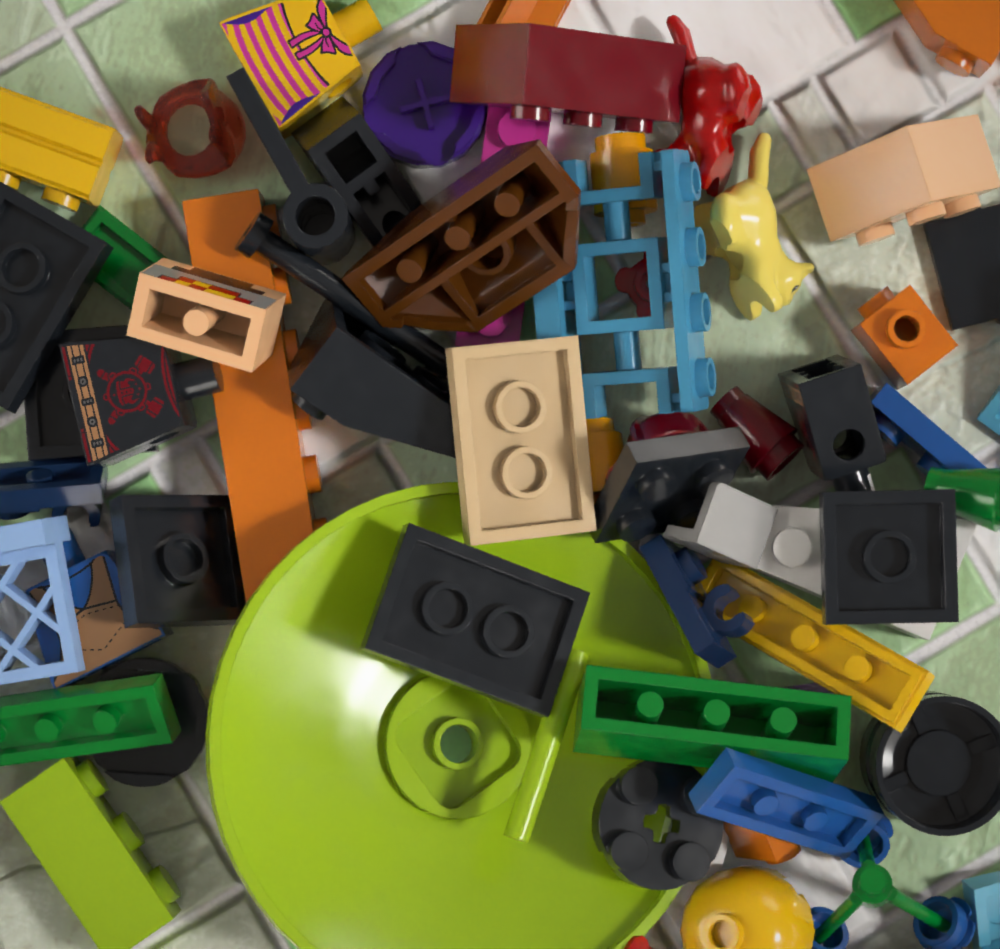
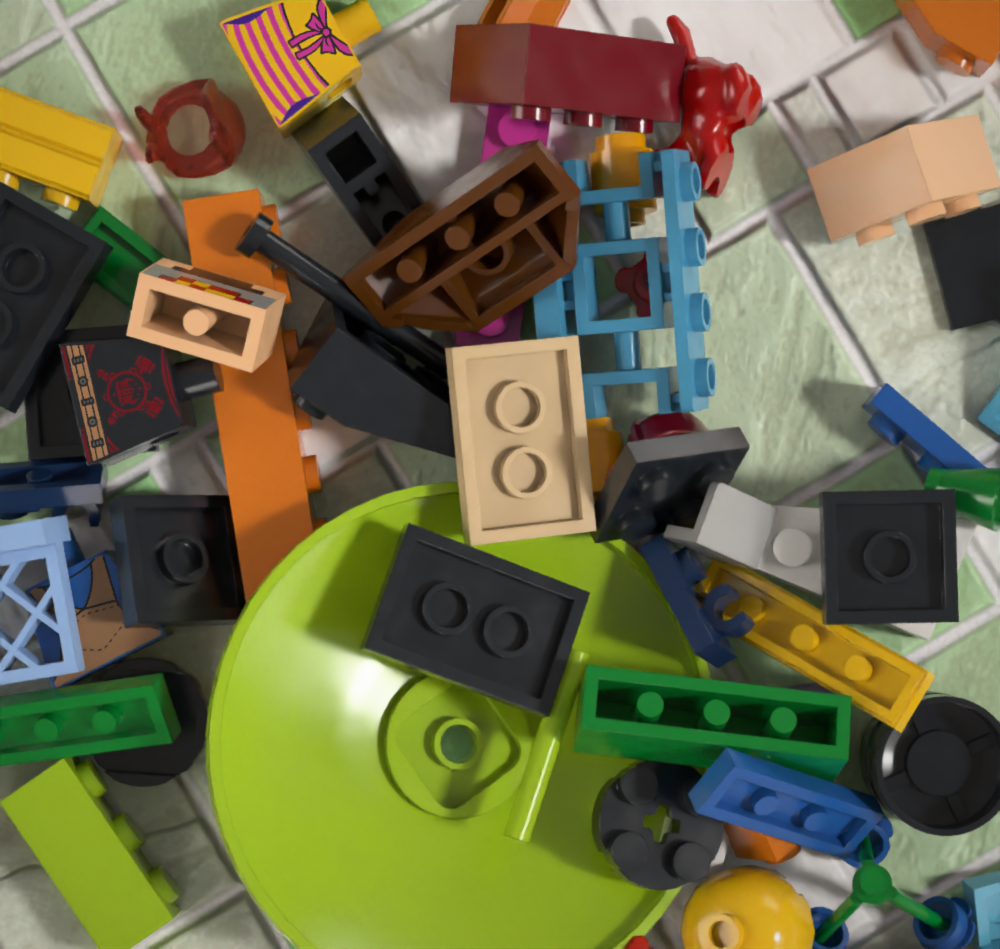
black piece [226,67,355,265] -> none
dark purple tile [362,41,488,169] -> none
light yellow animal [694,132,815,321] -> none
dark red cone [710,386,804,481] -> none
black torso [778,354,886,492] -> none
orange brick [851,285,958,390] -> none

